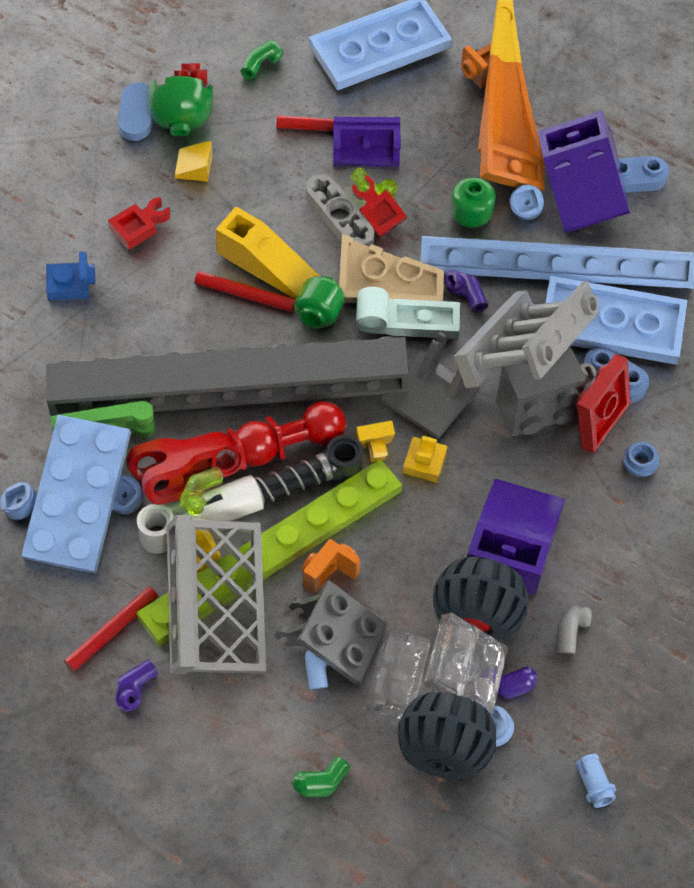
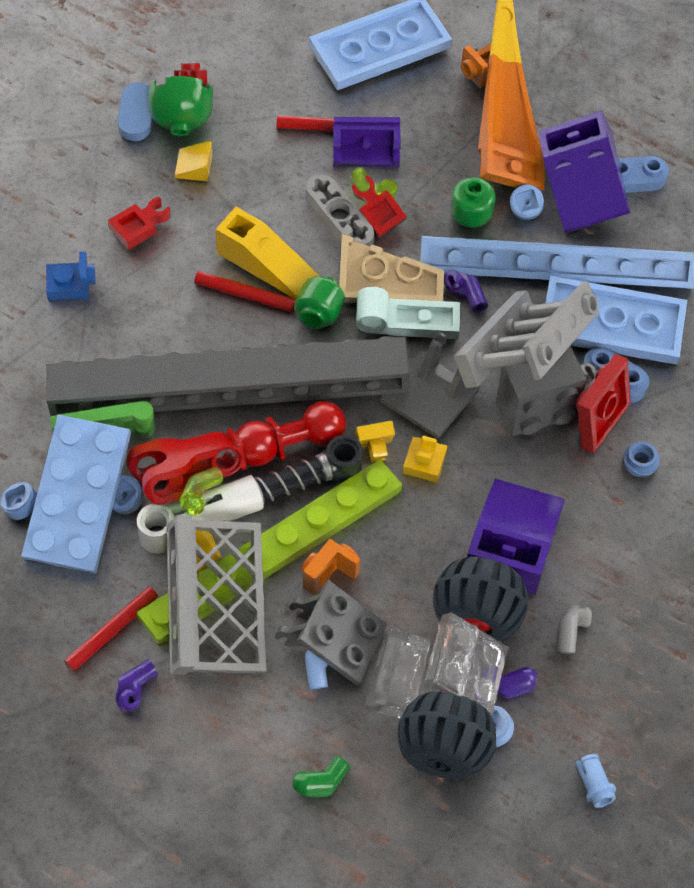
green arm [240,40,283,79] -> none

